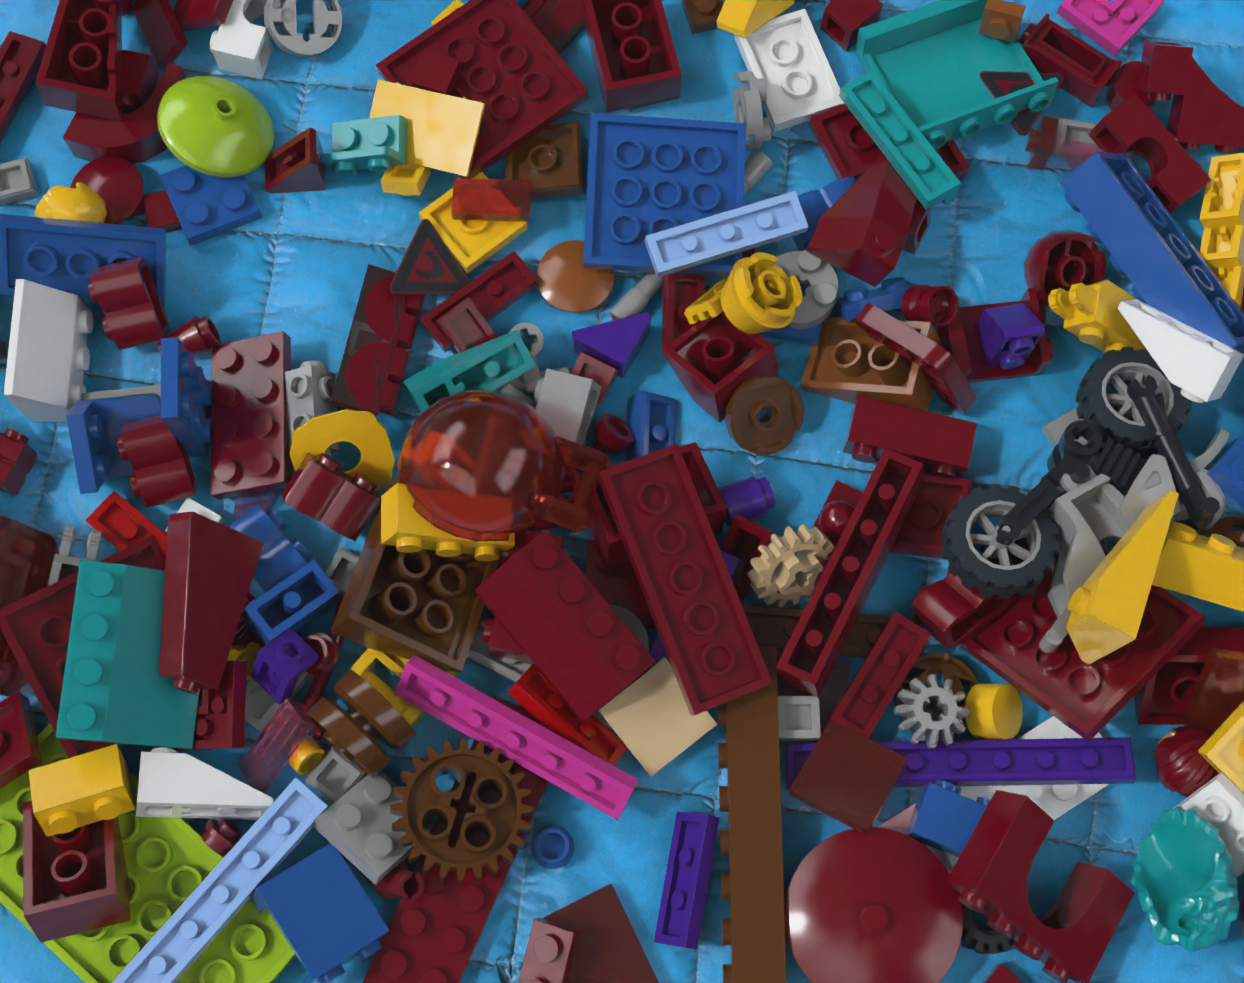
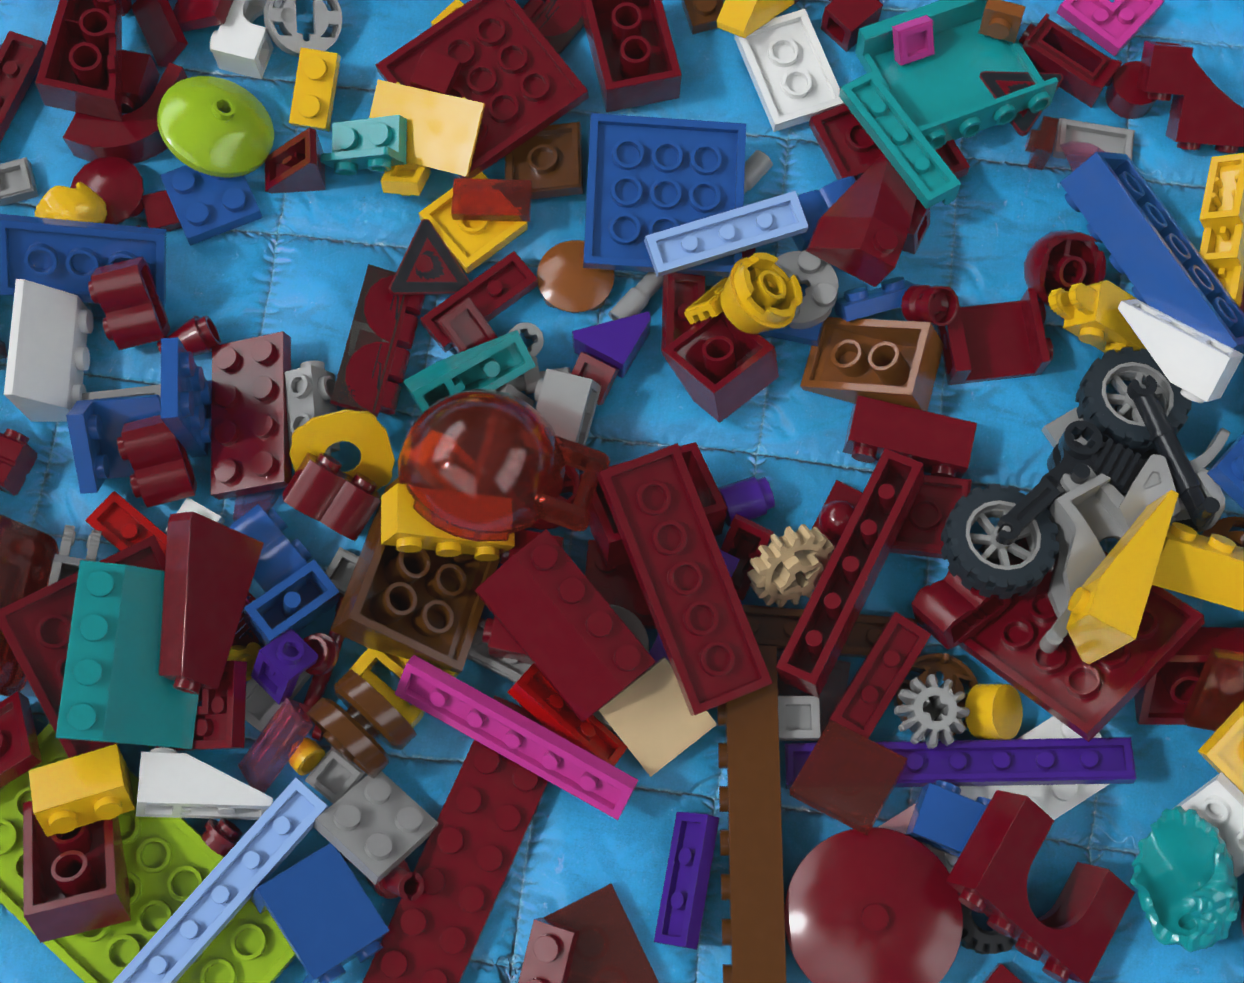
reddish brown gear [390,738,534,884] -> none
blue plate [531,825,574,869] -> none
dark red tile [593,413,634,455] -> none
blue slope [625,391,676,462] -> none
reddish brown plate [725,374,804,455] -> none
light grey plate [733,71,771,151] -> none
dark red beam [853,303,977,415] -> none
dark purple slope [976,303,1045,369] -> none
dark red arch [1088,93,1211,214] -> none
dark red hair [1154,725,1219,797] -> none
none -> yellow plate [289,47,341,132]
none -> dark pink tile [892,15,935,66]

